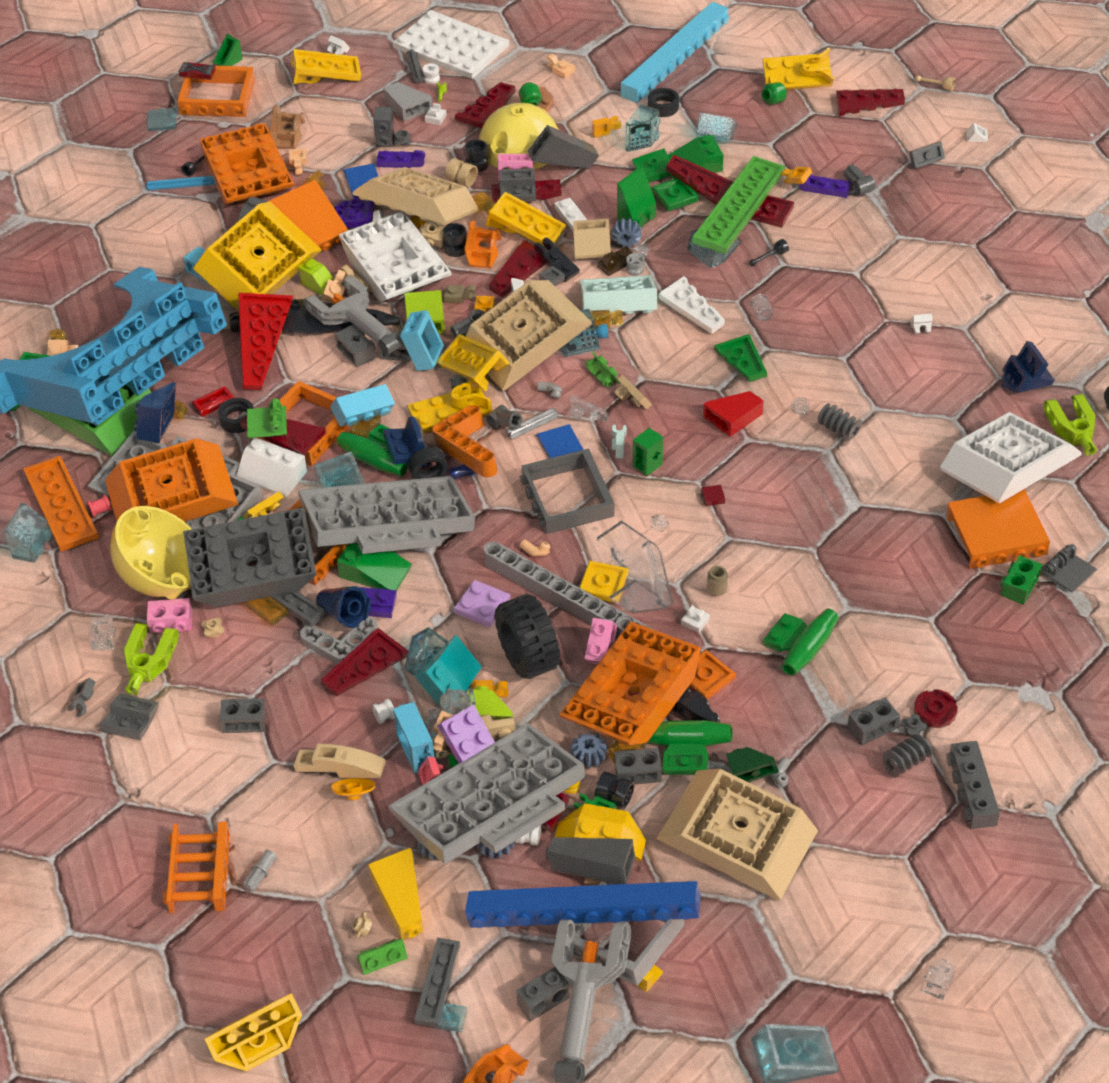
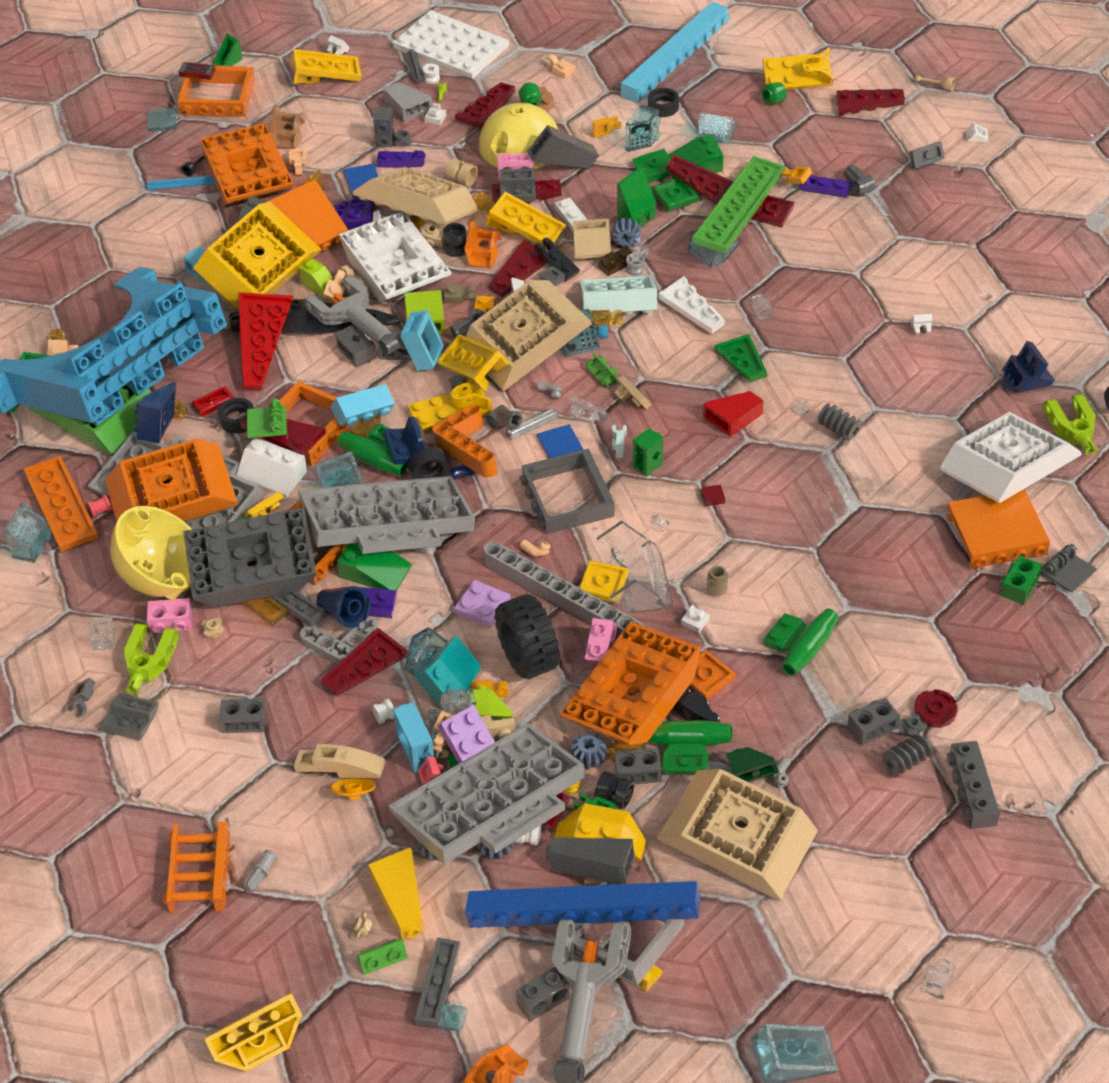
black wheel [465,139,488,172] -> none
black hinge [749,239,789,266] -> none

